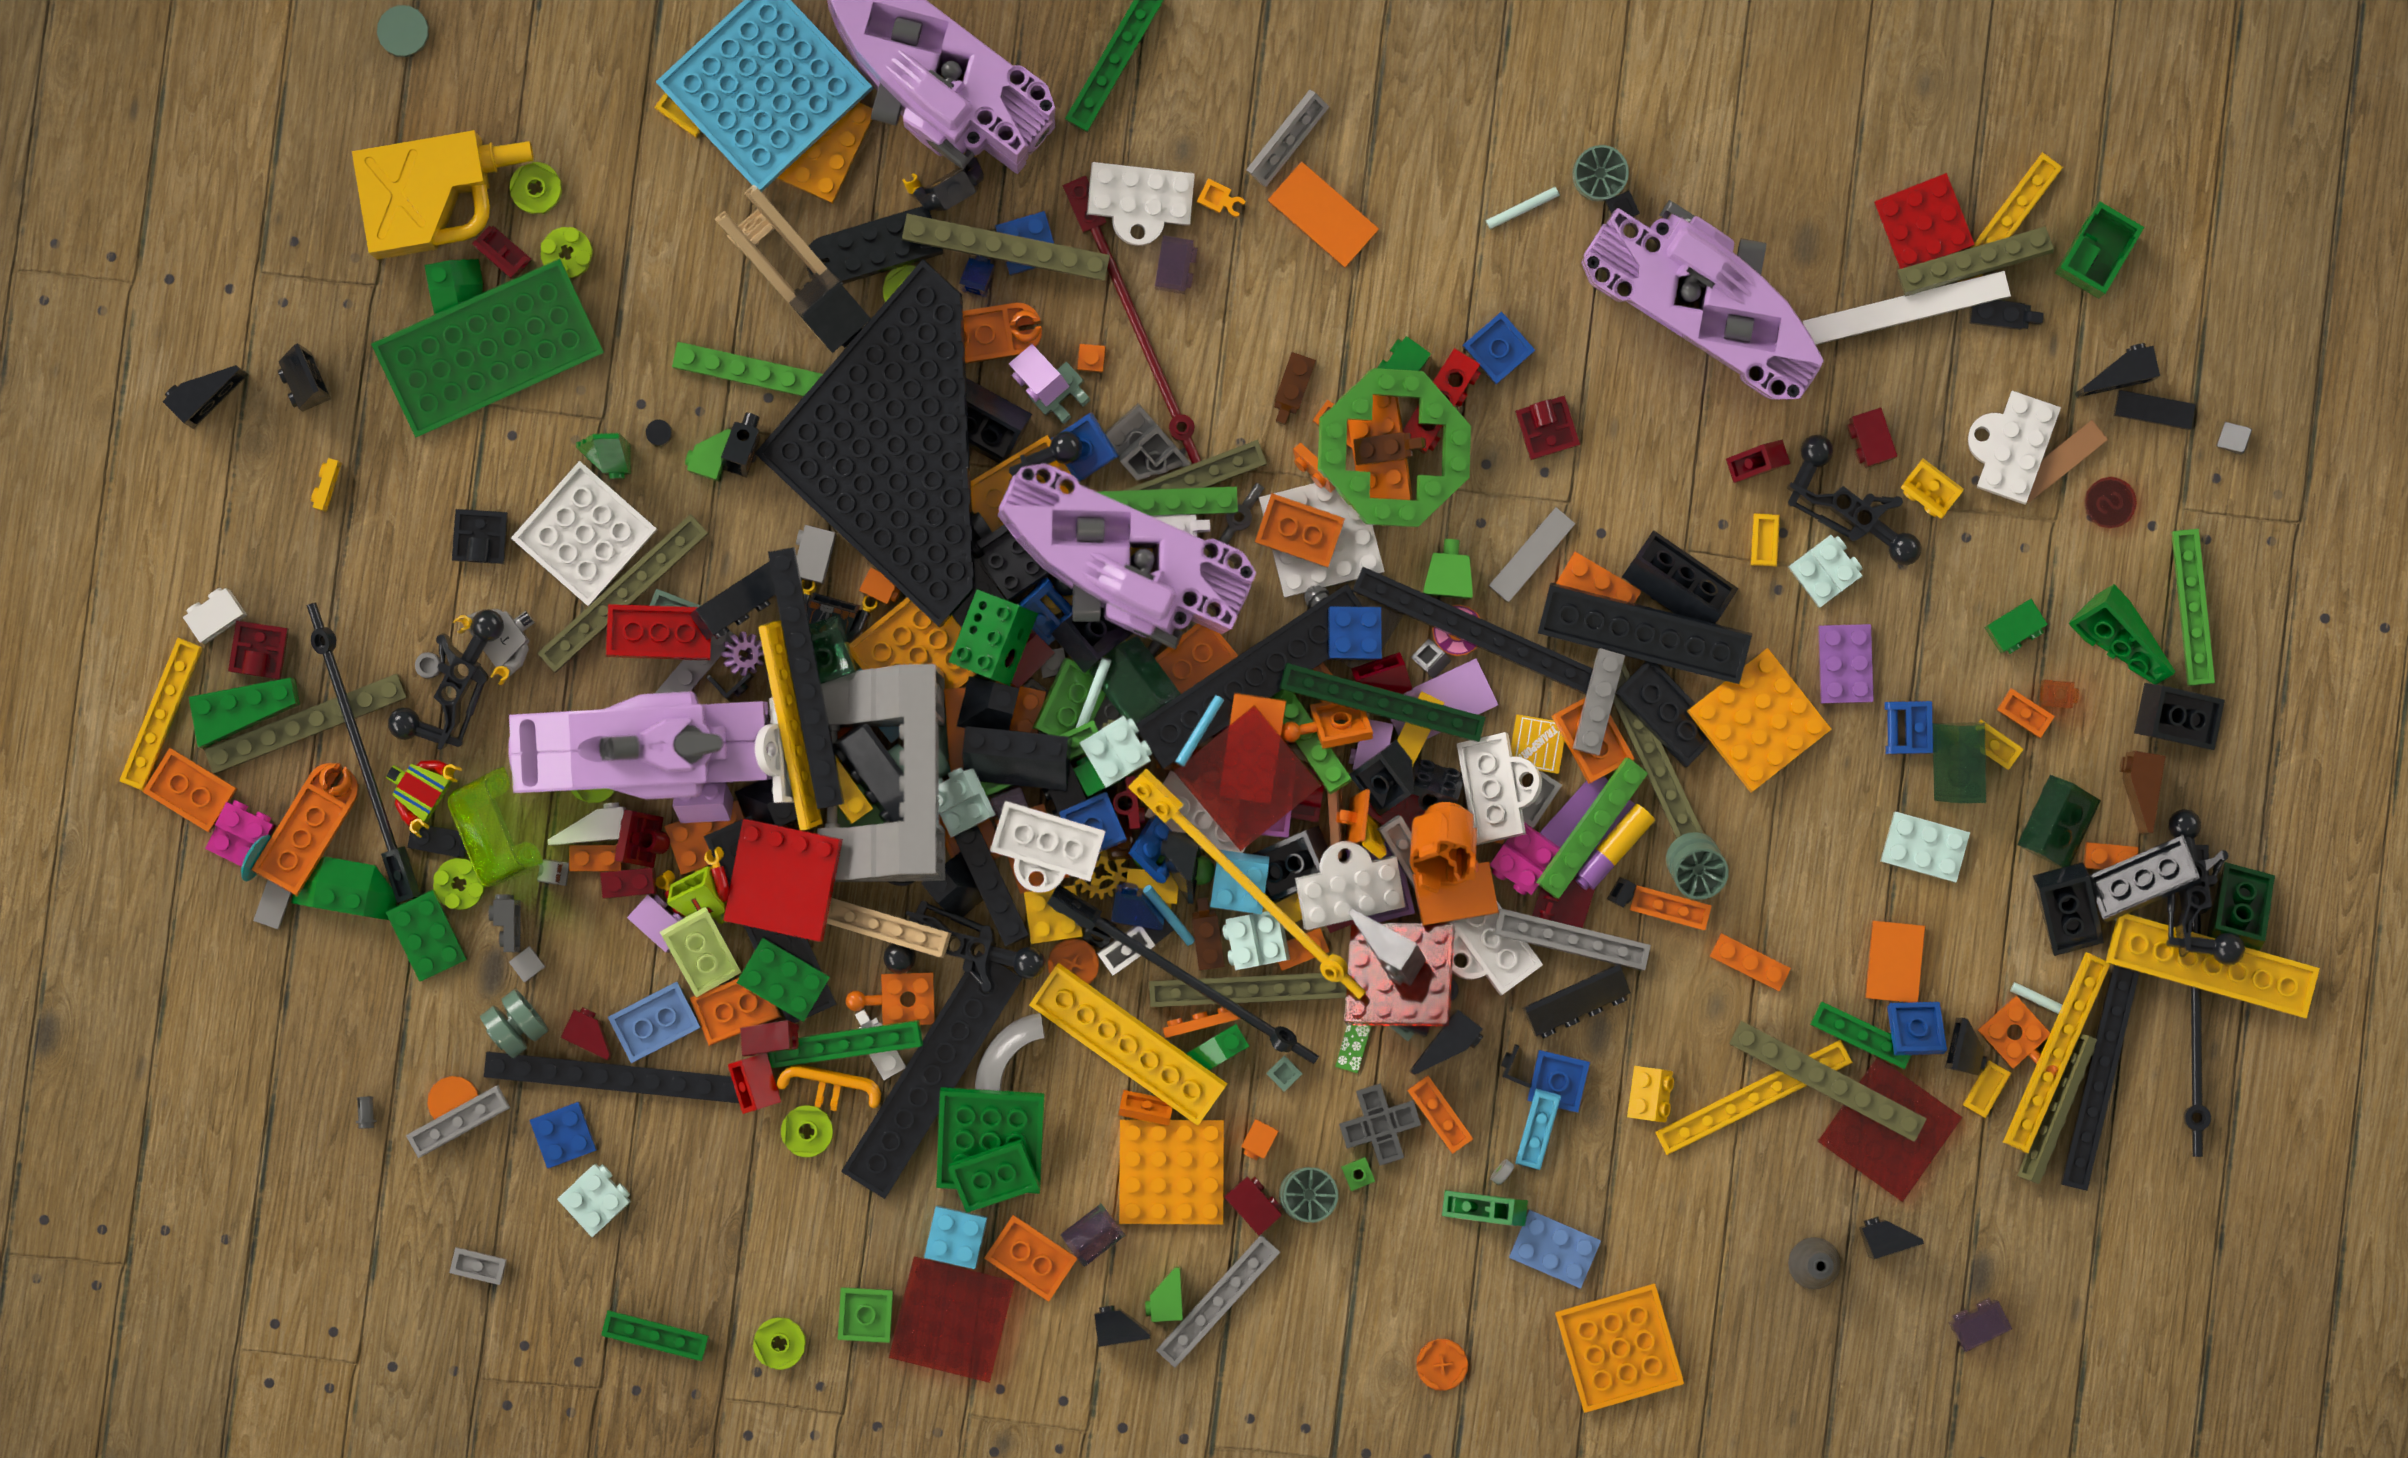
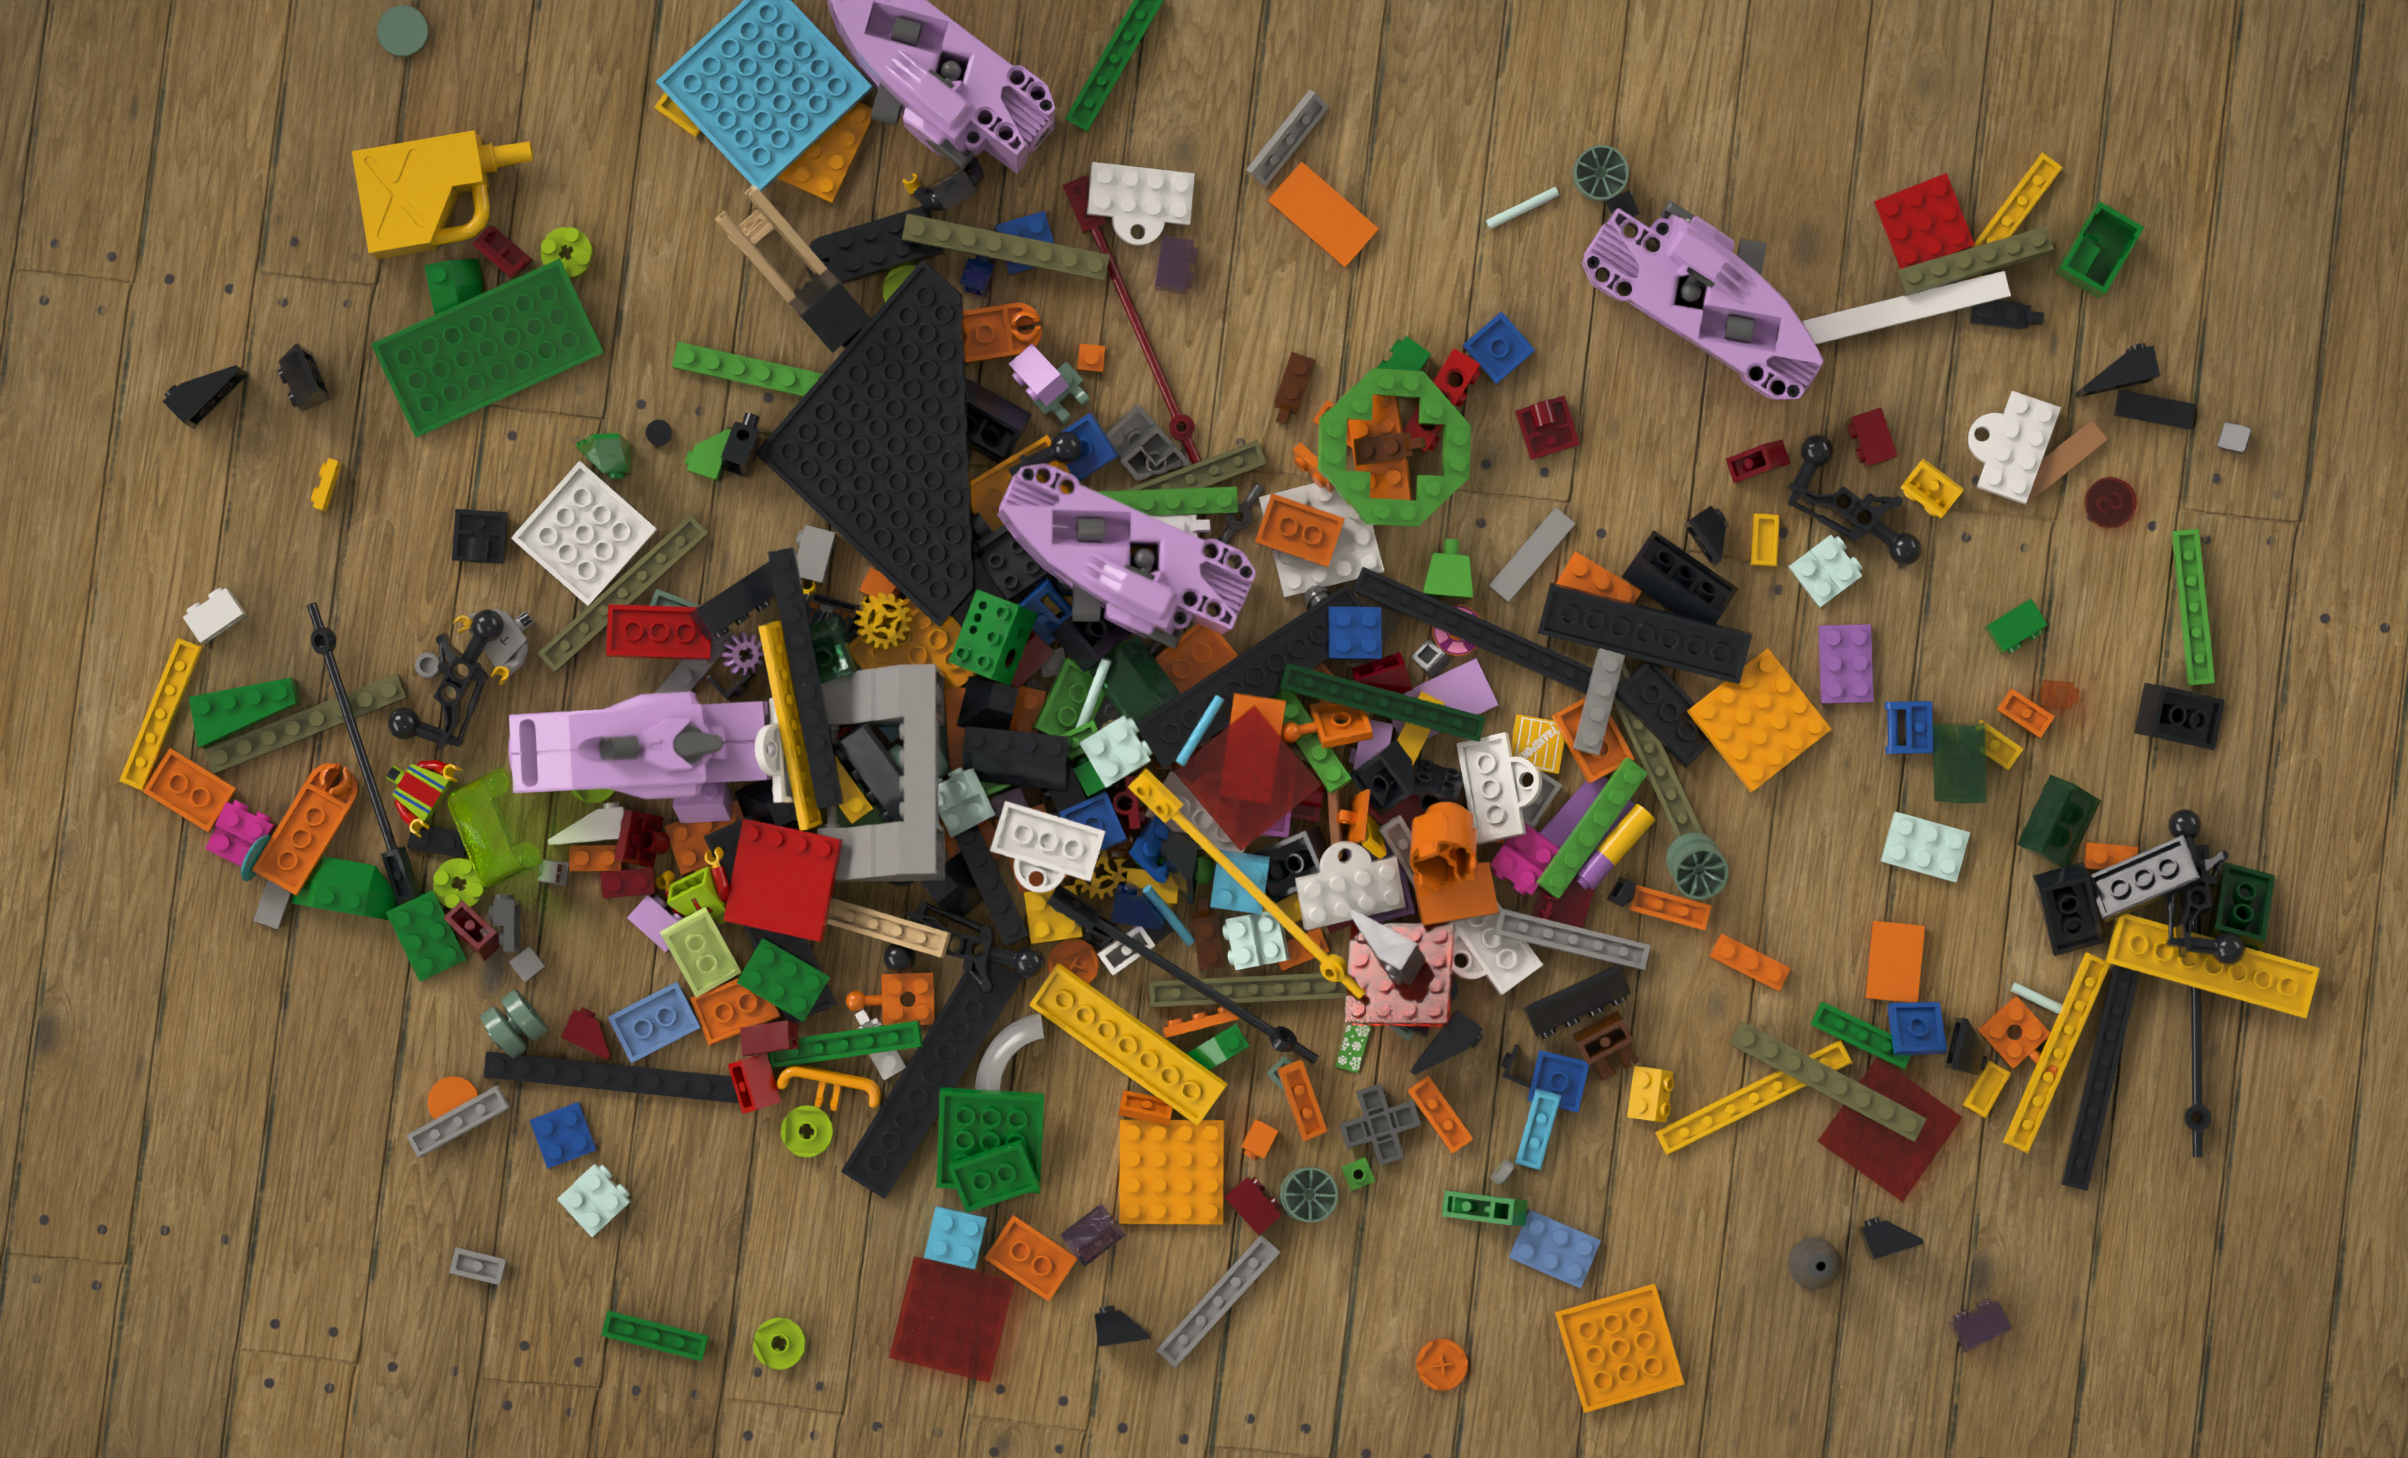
dark red plate [228,620,289,680] -> none
dark grey pin [356,1096,376,1129] -> none
lime plate [509,162,562,214] -> none
bright green plate [838,1287,893,1343] -> none
bright green slope [1145,1267,1183,1322] -> none
light orange plate [1197,178,1246,218] -> none
olive plate [2017,1033,2097,1184] -> none
green wedge [2069,584,2175,684] -> none
reddish brown slope [2120,751,2166,835] -> none
none -> dark red slope [444,900,500,961]
none -> yellow gear [854,592,912,649]
none -> orange plate [1277,1059,1328,1141]
none -> reddish brown brick [1573,1011,1639,1080]
none -> black slope [1684,506,1726,567]

